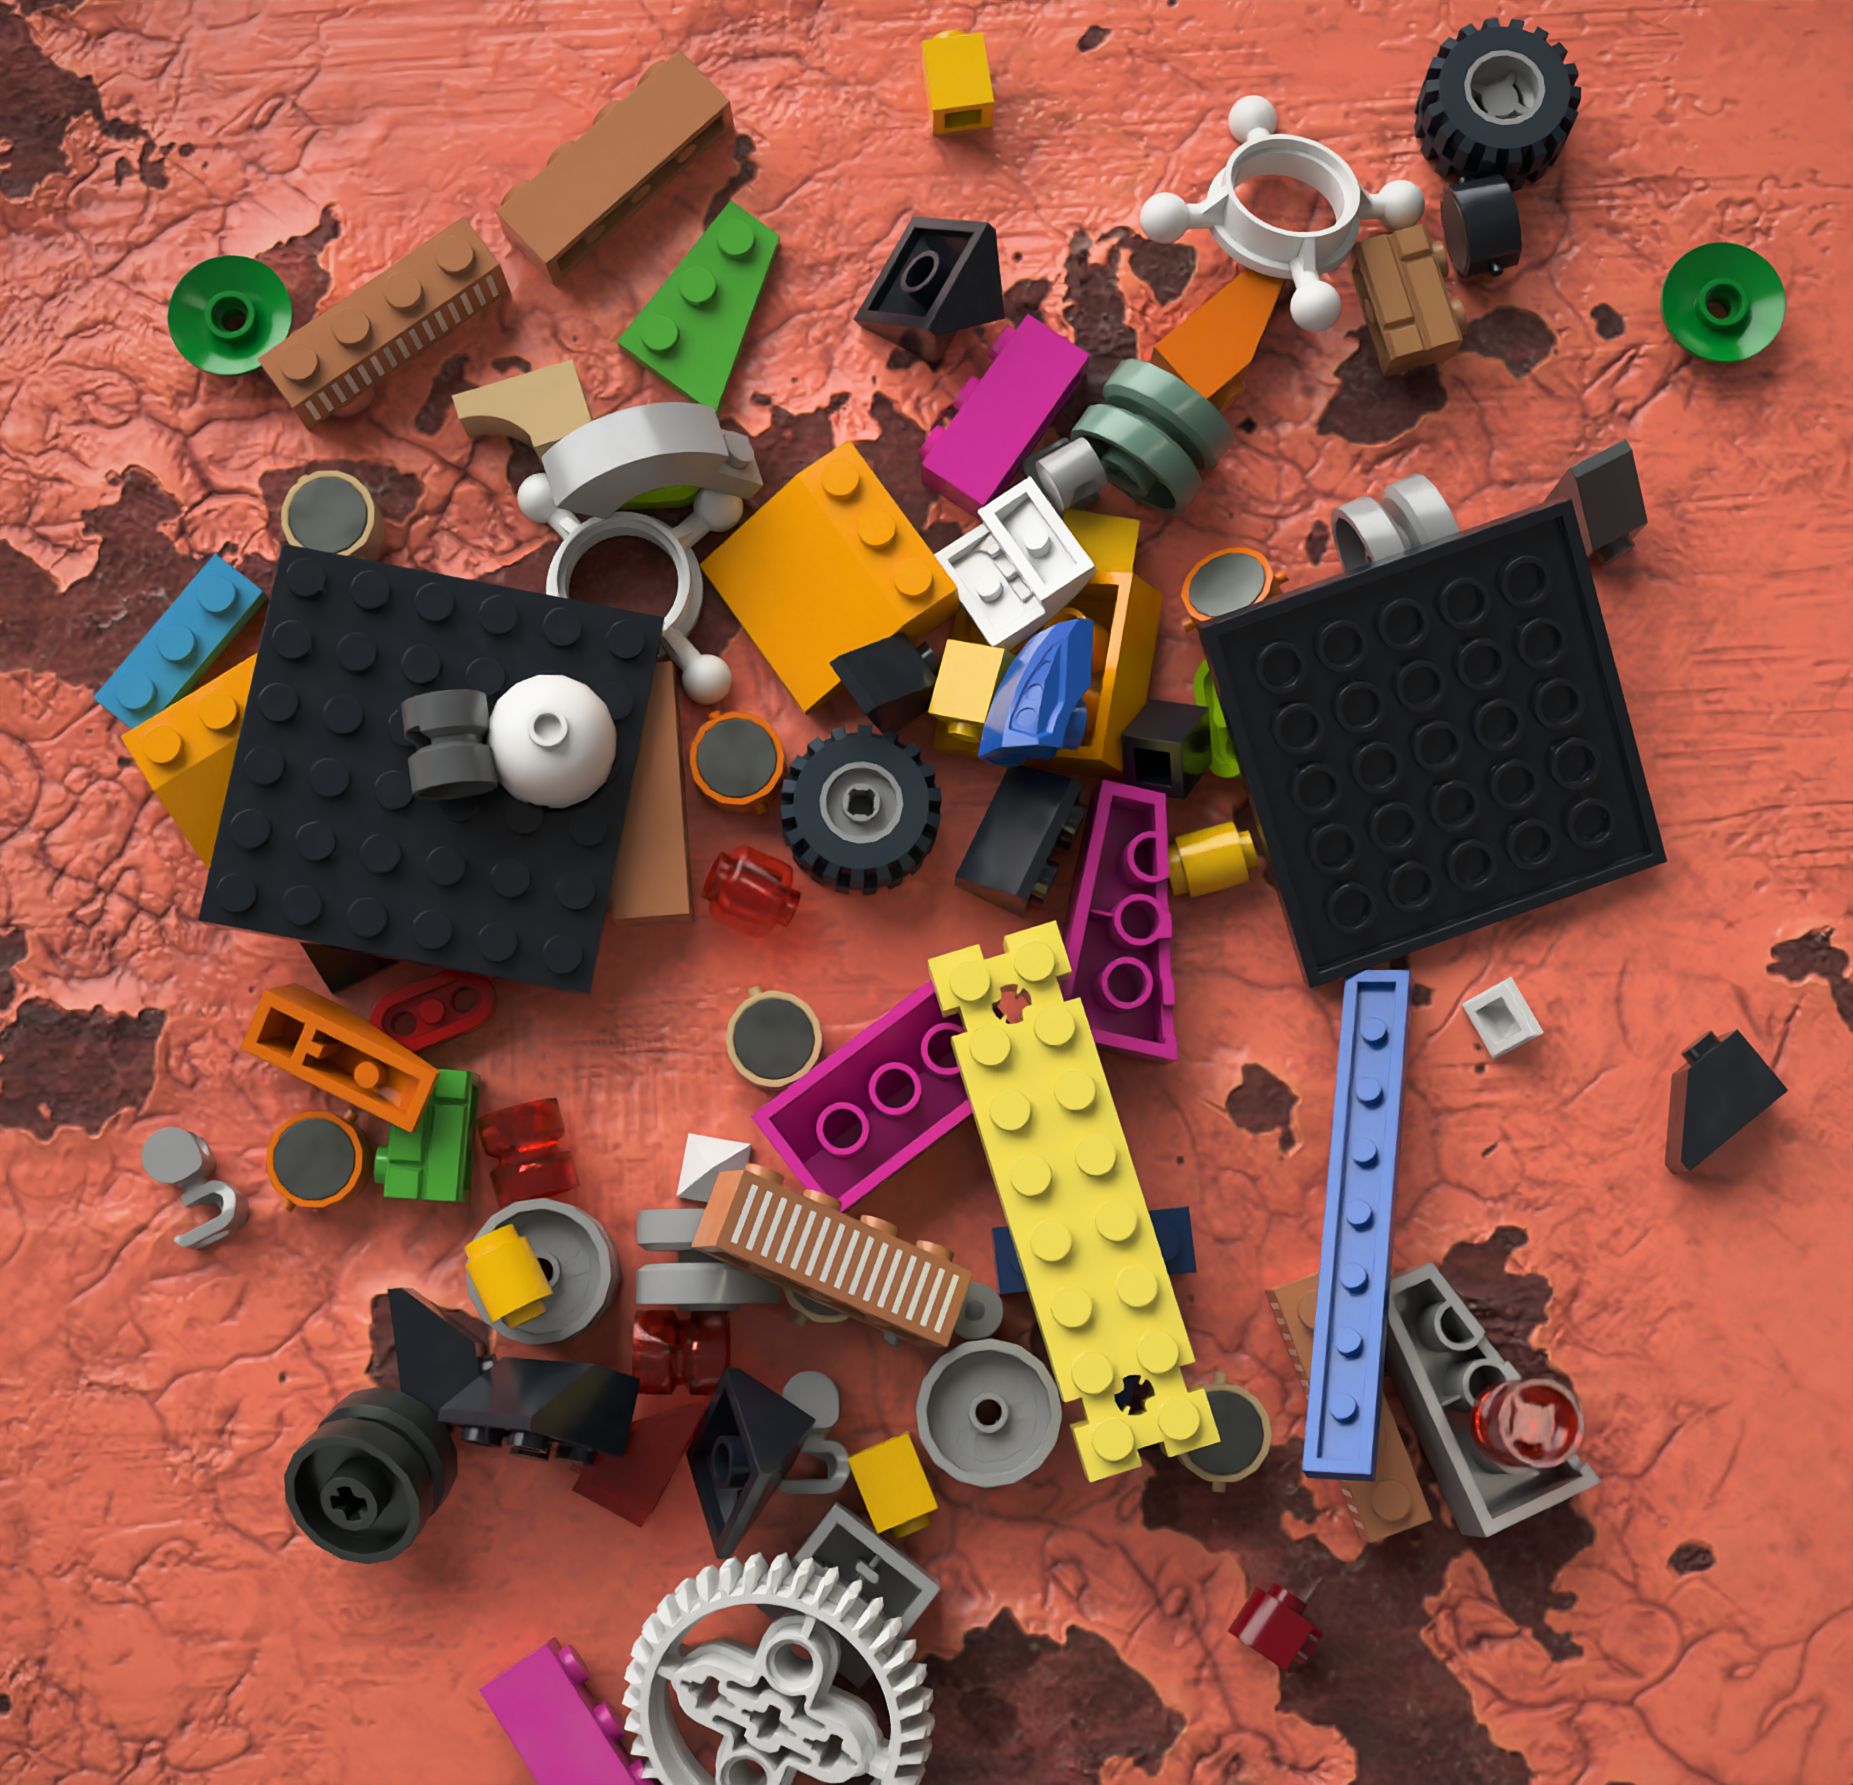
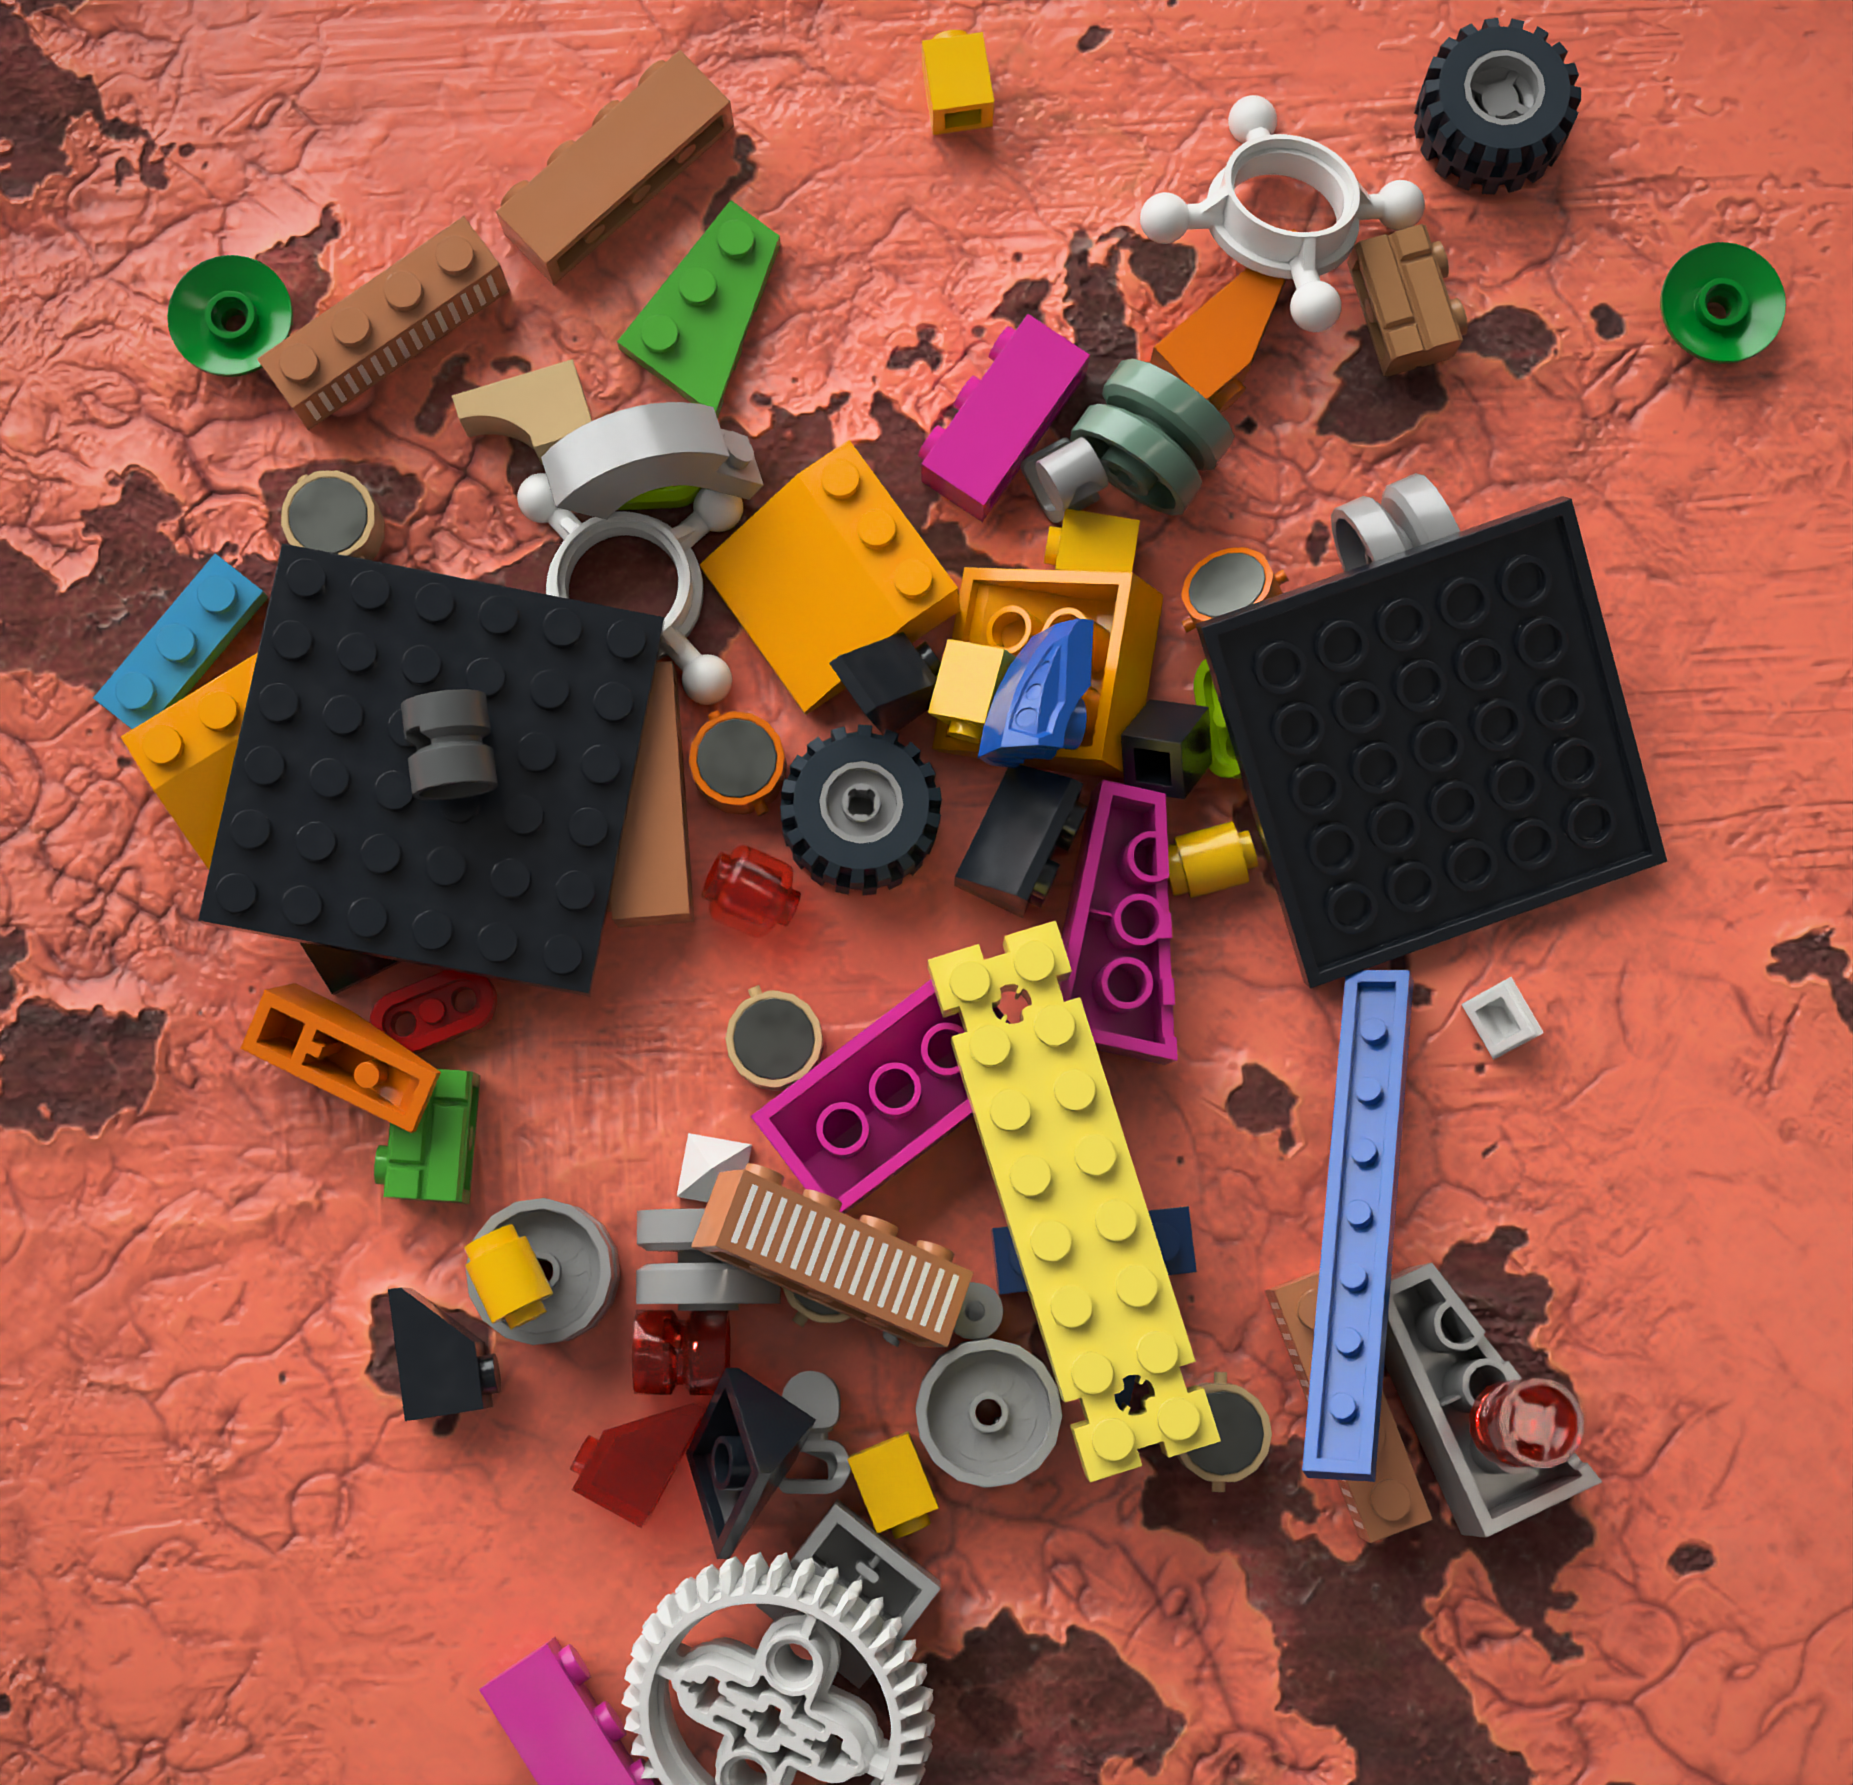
light grey leg [141,1127,249,1250] -> none
piece [266,1109,373,1212] -> none
pearl dark grey wheel [284,1387,458,1564] -> none
black slope [437,1357,641,1467] -> none
clear red wheel [476,1098,581,1208] -> none
white cylinder [486,675,617,808] -> none
black slope [853,217,1005,366] -> none
white slope [934,476,1097,651] -> none
dark red plate [1228,1583,1323,1671] -> none
black piece [1440,174,1522,278] -> none
dark grey slope [1543,439,1648,566] -> none
black slope [1665,1029,1788,1174] -> none

